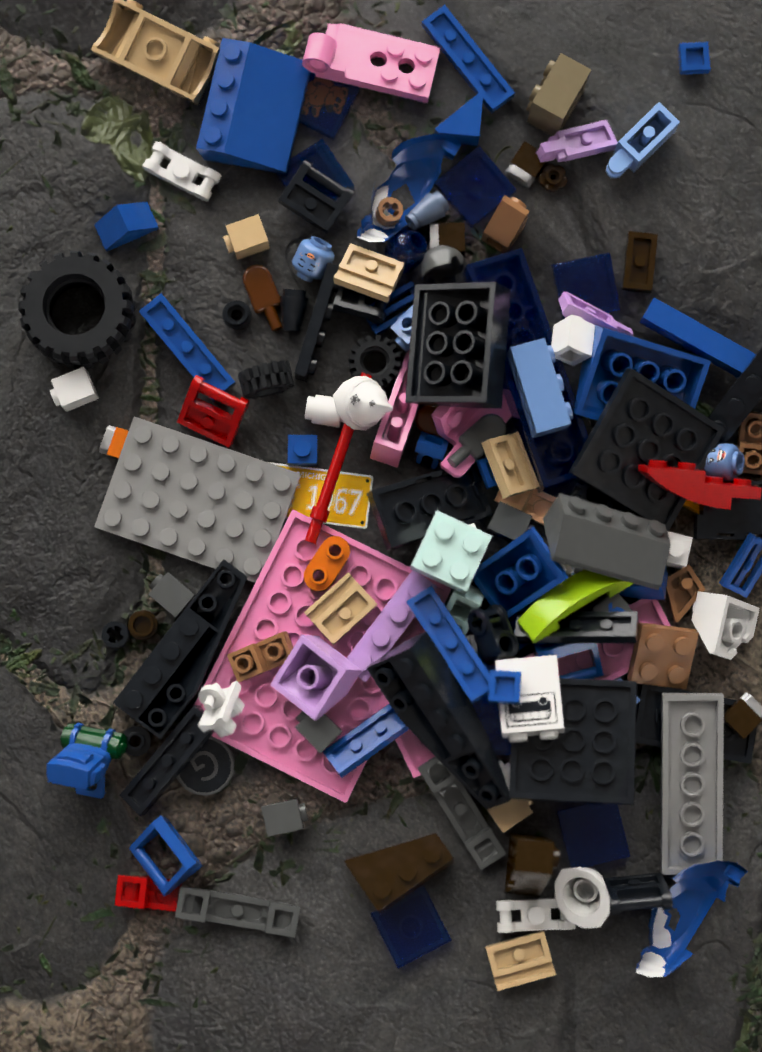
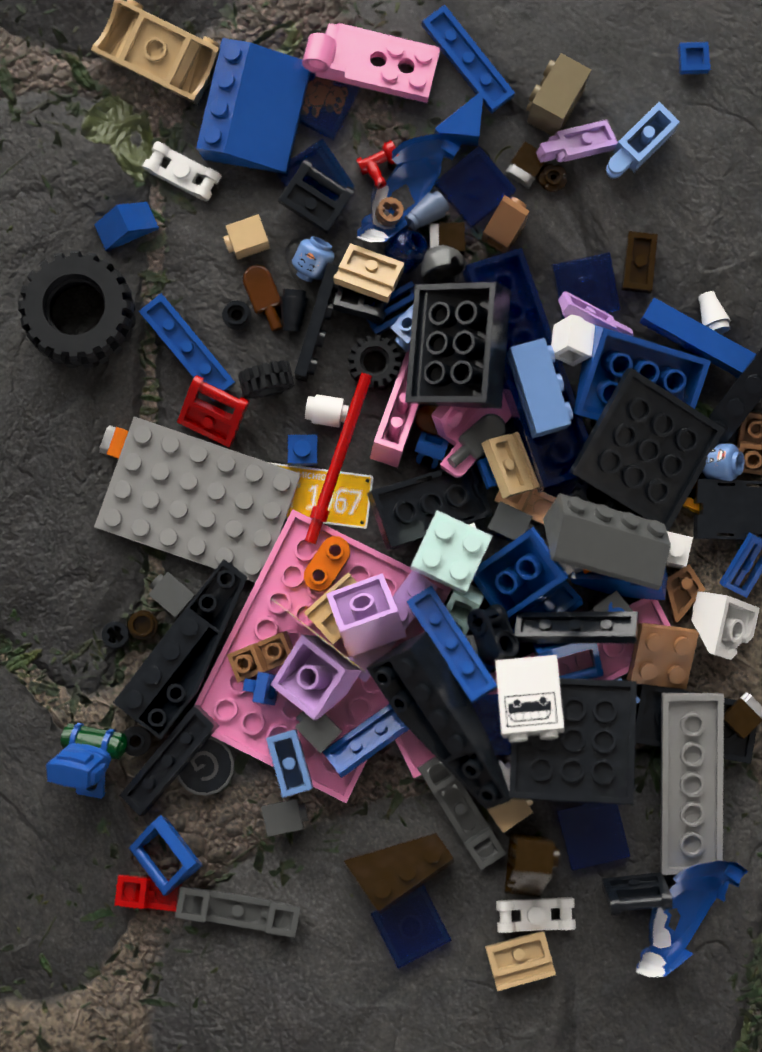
white brick [50,367,99,412] -> none
white hips [198,681,245,738] -> none
white piece [333,376,393,431] -> none
blue plate [488,670,522,704] -> none
lime slope [517,570,634,644] -> none
white piece [555,866,610,929] -> none
red slope [638,460,762,510] -> none
none -> blue tile [243,672,278,706]
none -> medium blue brick [266,729,313,797]
none -> sticker [268,596,367,673]
none -> lavender slope [326,573,406,657]
none -> red piece [356,140,399,189]
none -> white cone [698,291,731,335]

